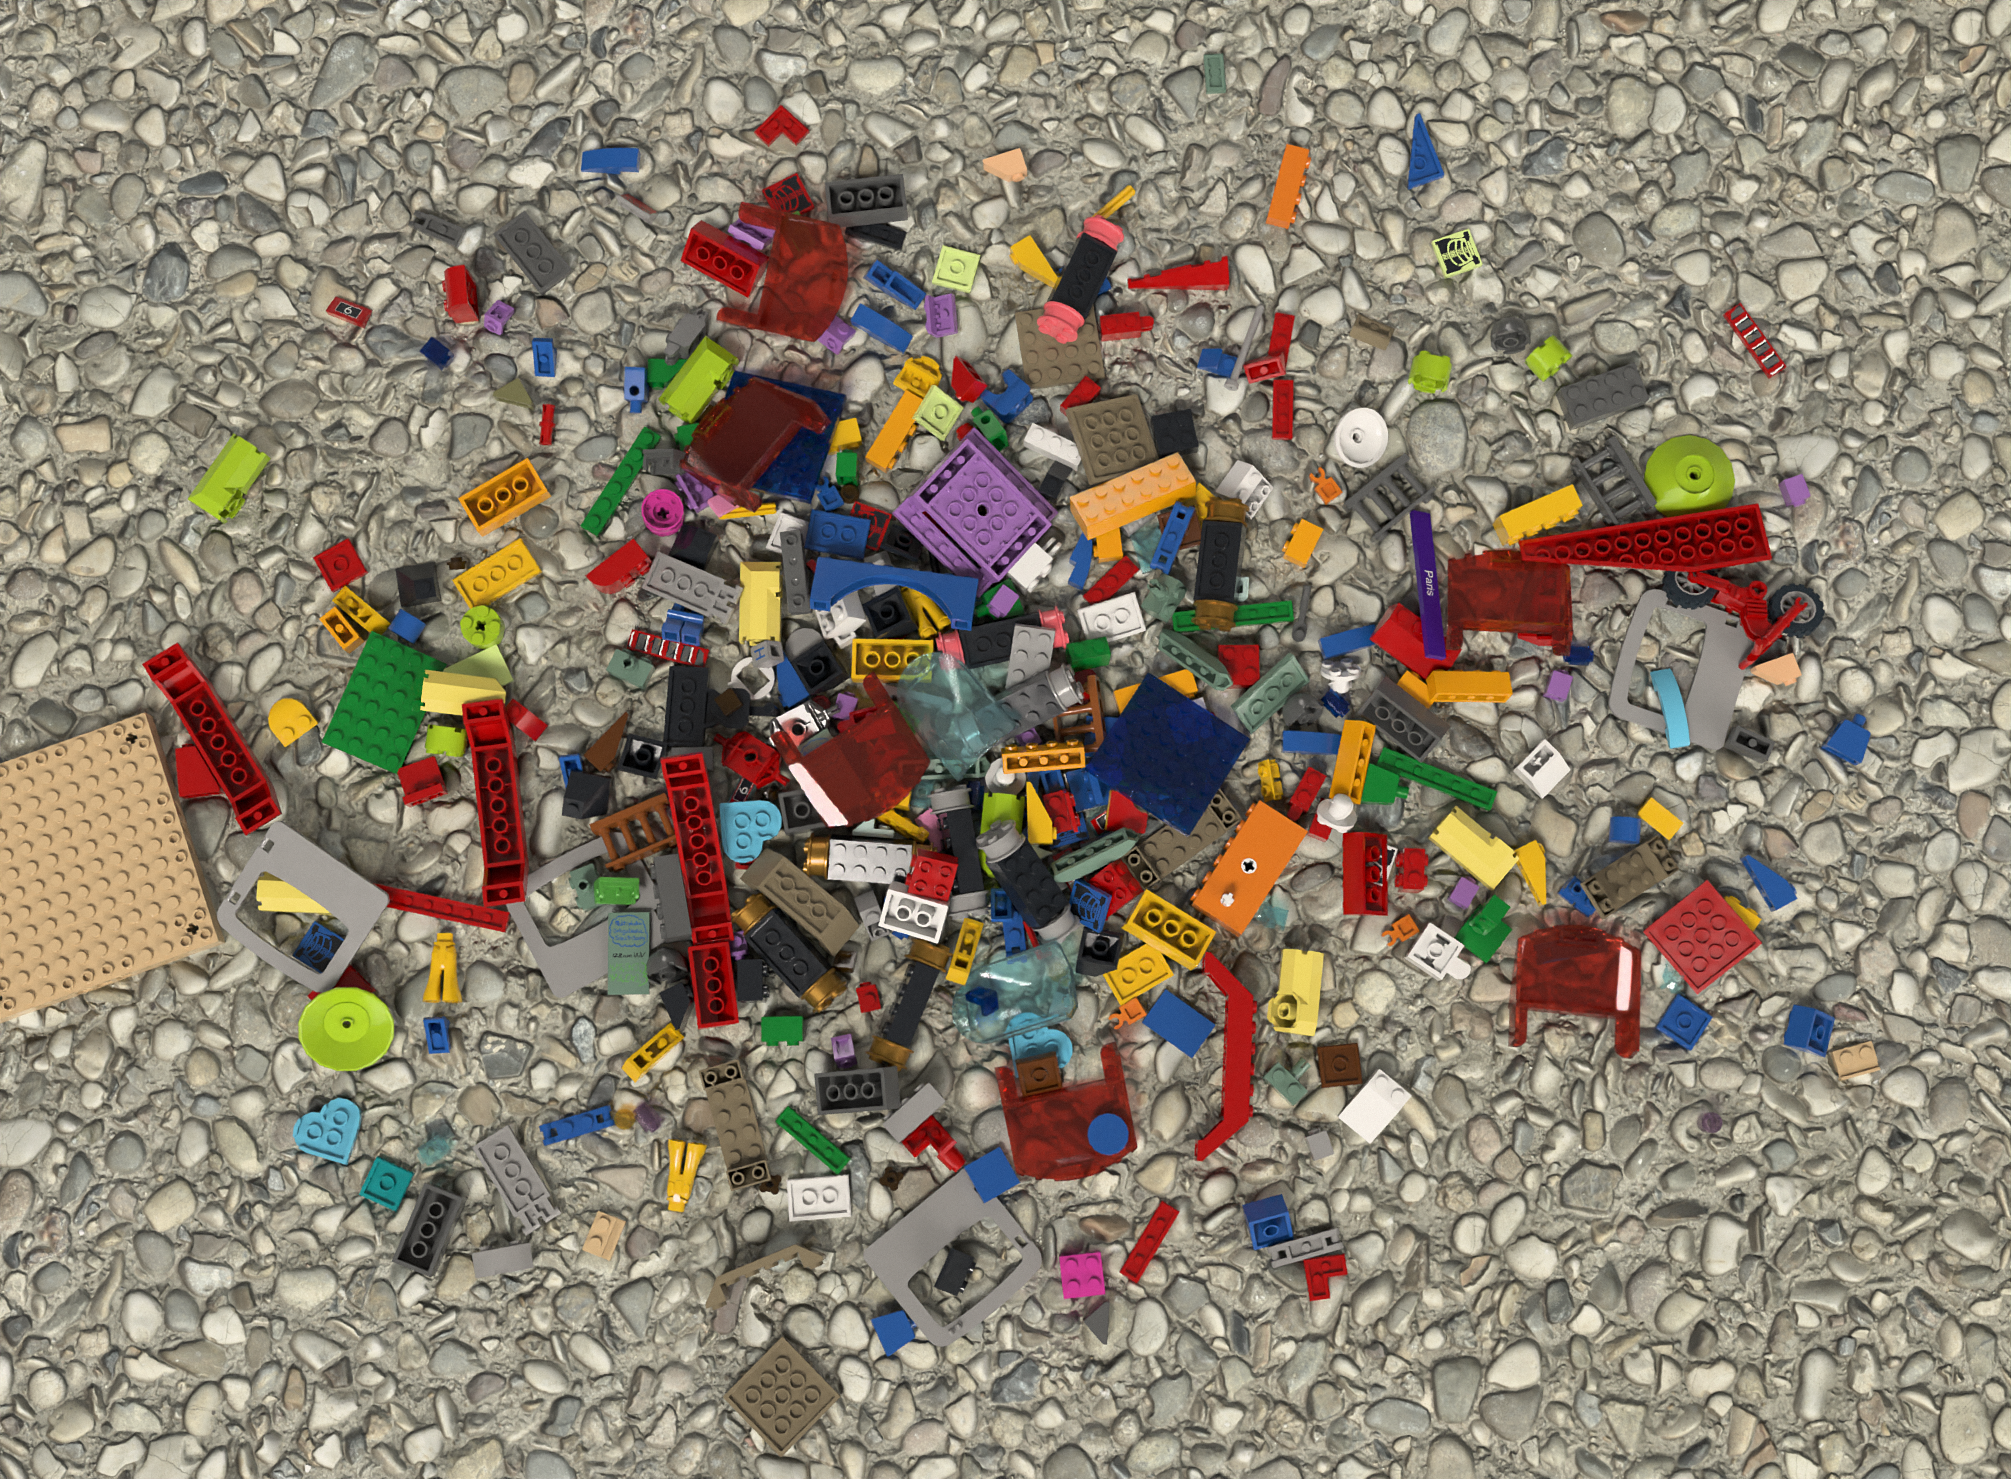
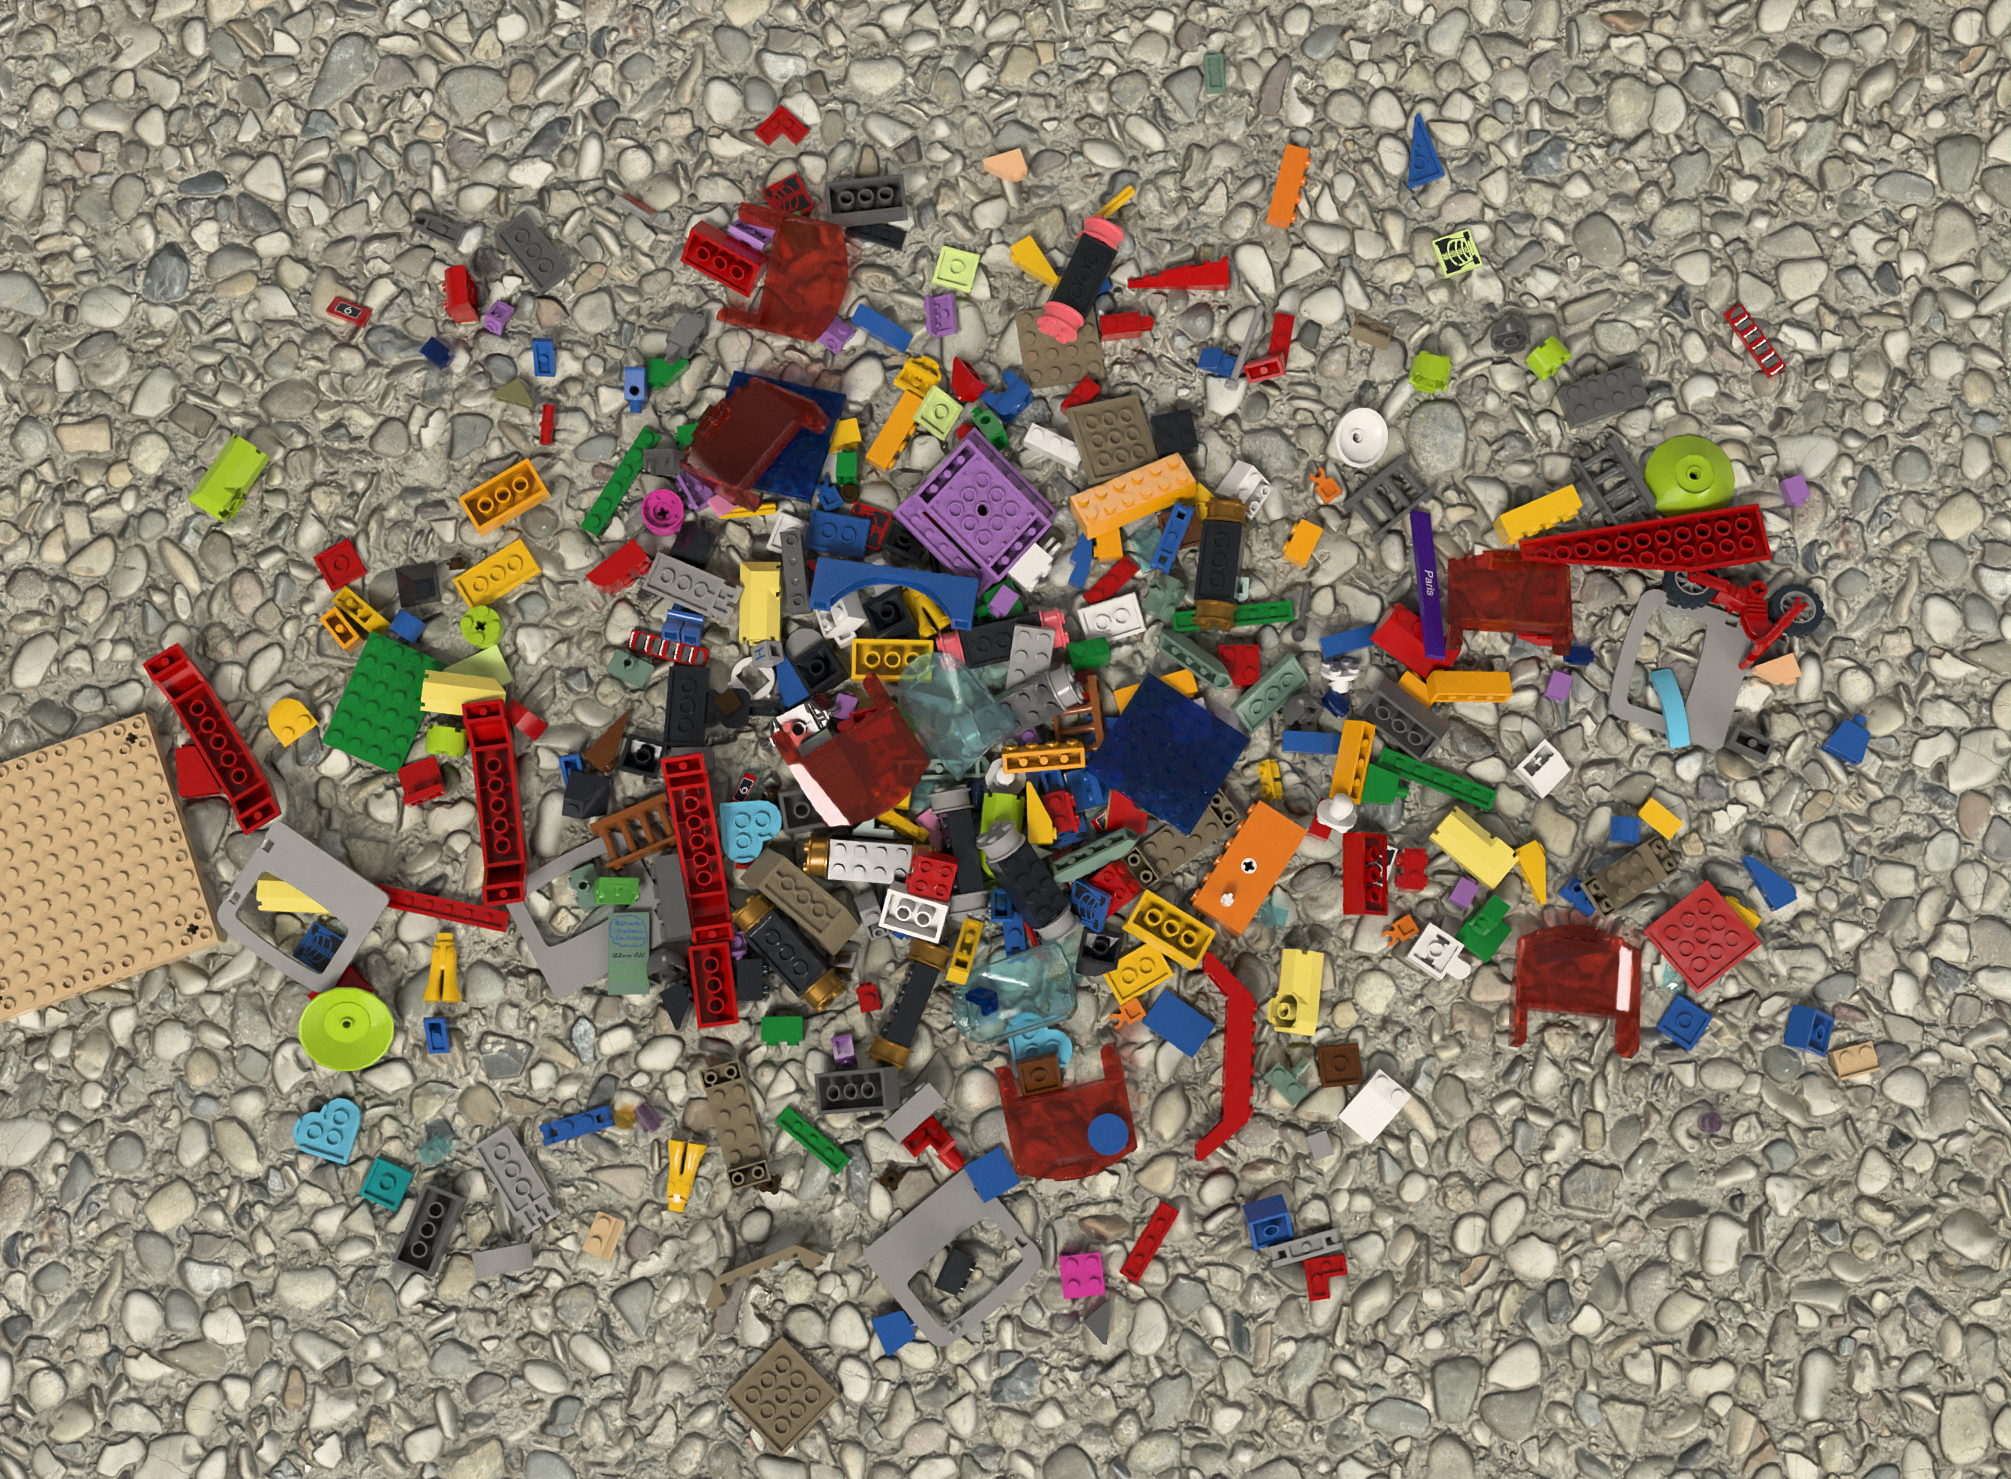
blue slope [581,148,640,174] -> none
yellow slope [622,1022,684,1083] -> none
lime brick [659,336,739,424] -> none
red plate [714,731,790,789] -> none
white tile [786,1175,852,1222] -> none
blue slope [863,260,926,310] -> none
black slope [1038,460,1073,504] -> none
red plate [1272,380,1293,440] -> none
red brick [1287,766,1327,822] -> none

